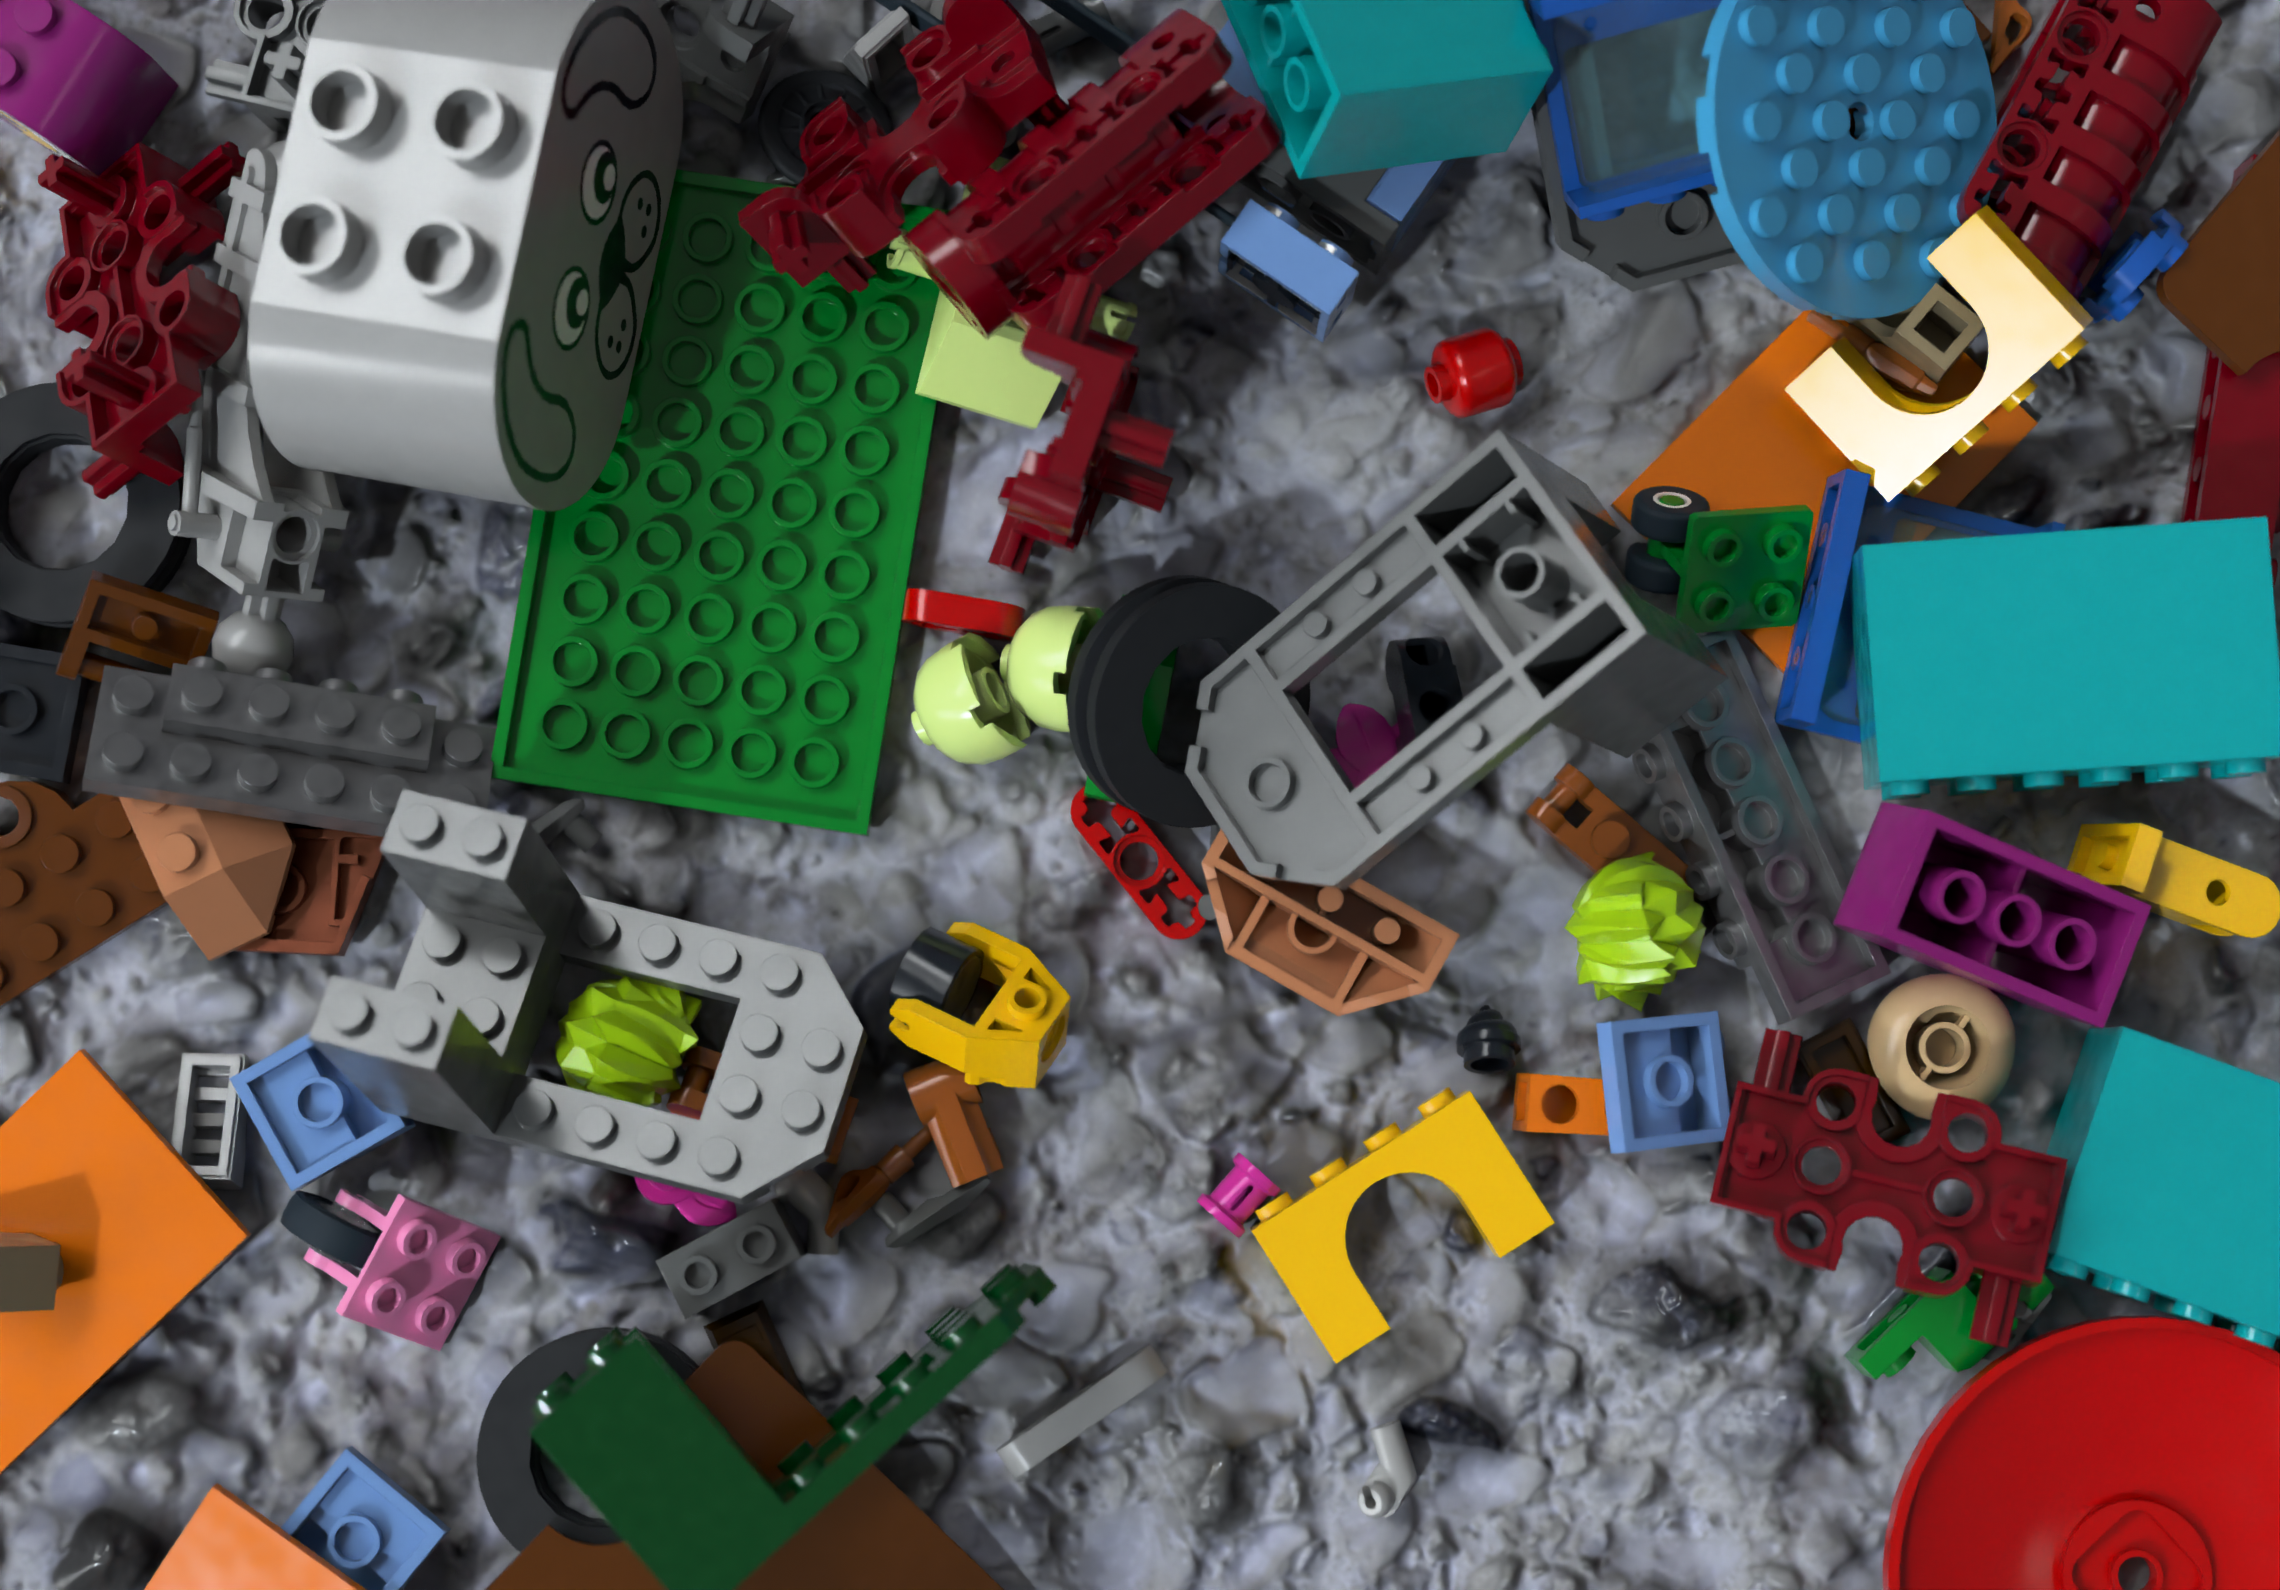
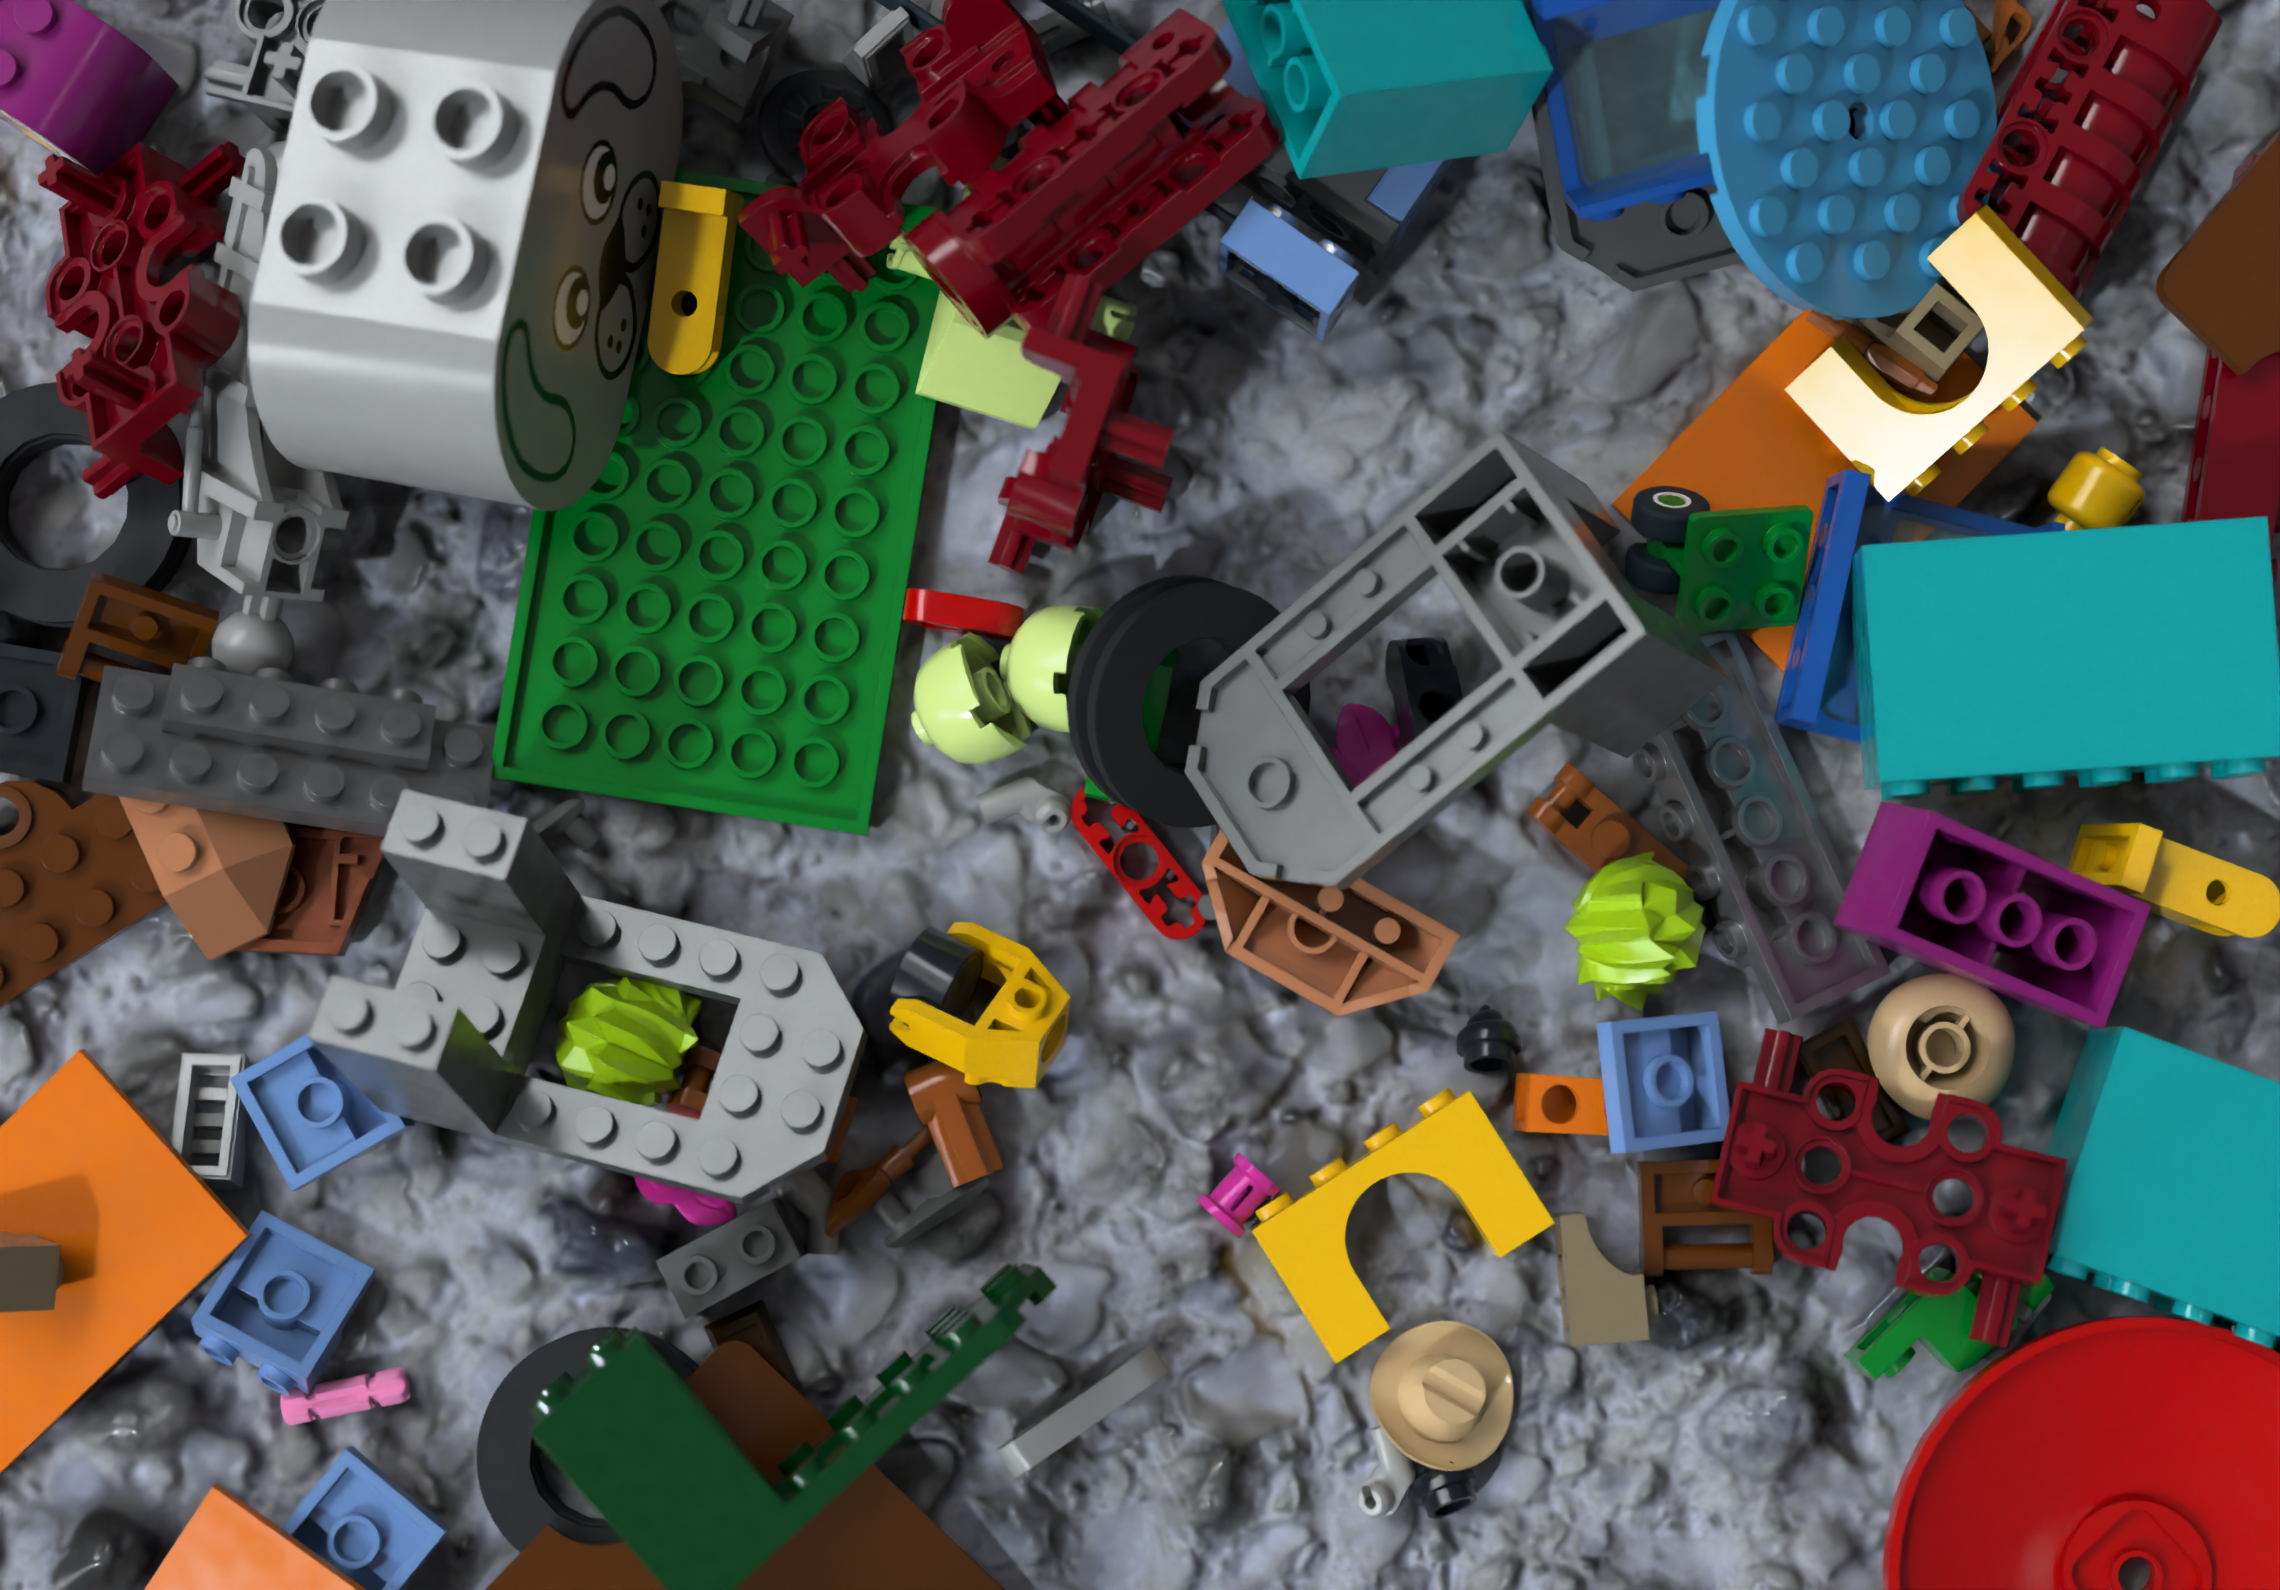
bright pink plate [280,1188,501,1351] -> none
red head [1424,327,1524,418] -> none
blue plate [2078,208,2189,324] -> none
none -> medium blue plate [191,1210,376,1395]
none -> bright pink axle [280,1367,410,1425]
none -> yellow piece [648,180,745,375]
none -> light grey arm [976,777,1071,834]
none -> tan hat [1370,1321,1514,1471]
none -> black plate [1412,1461,1477,1519]
none -> dark tan arch [1552,1211,1658,1346]
none -> reddish brown plate [1637,1159,1774,1278]
none -> yellow head [2048,446,2145,531]

